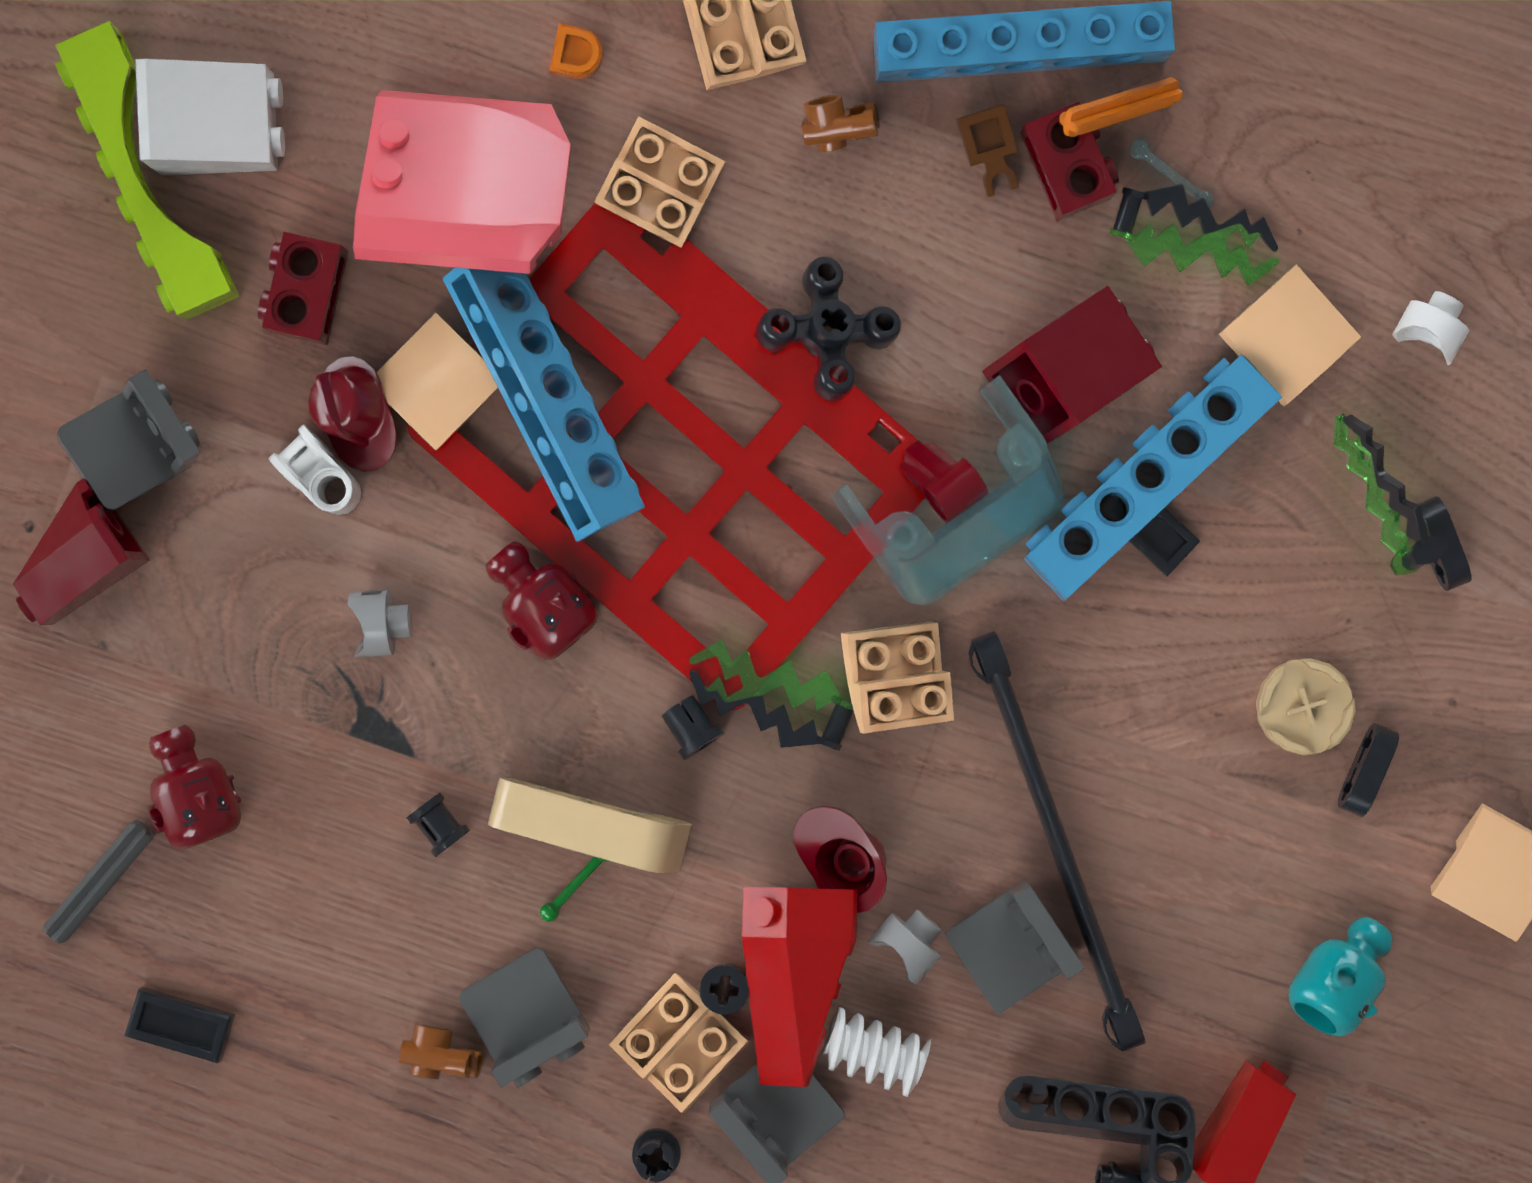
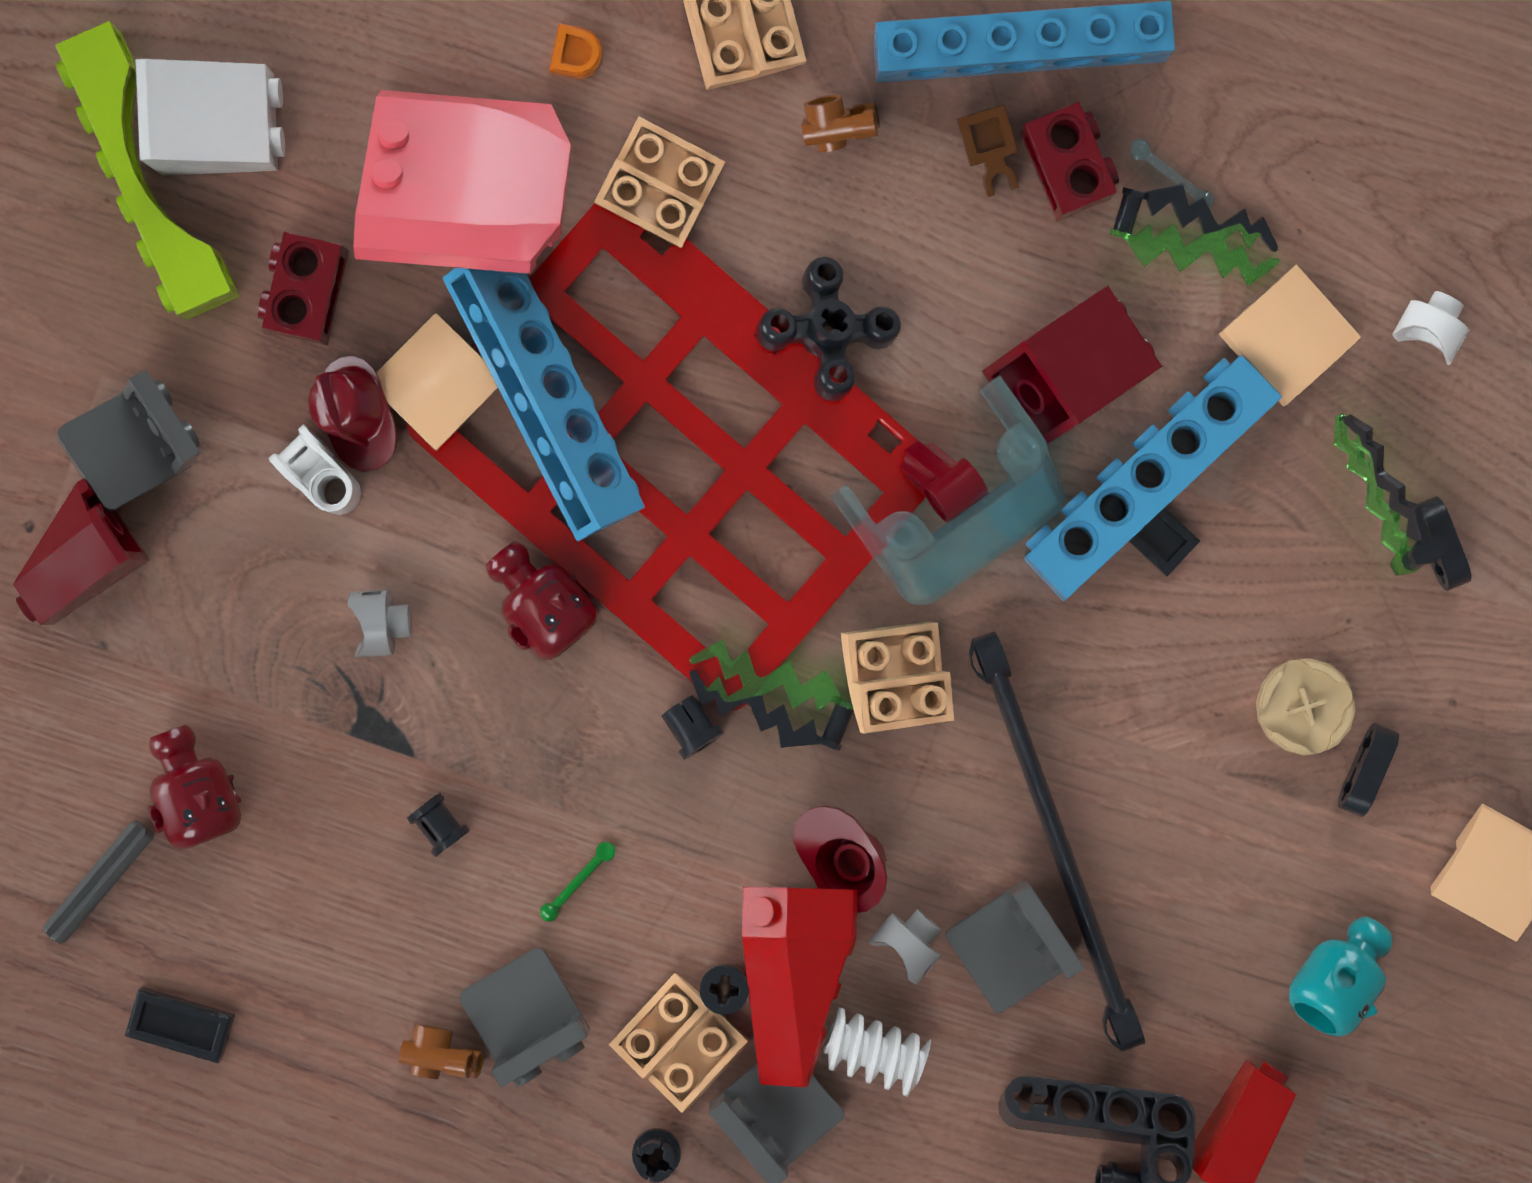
tan beam [488,777,692,873] -> none
orange axle [1059,77,1183,137] -> none

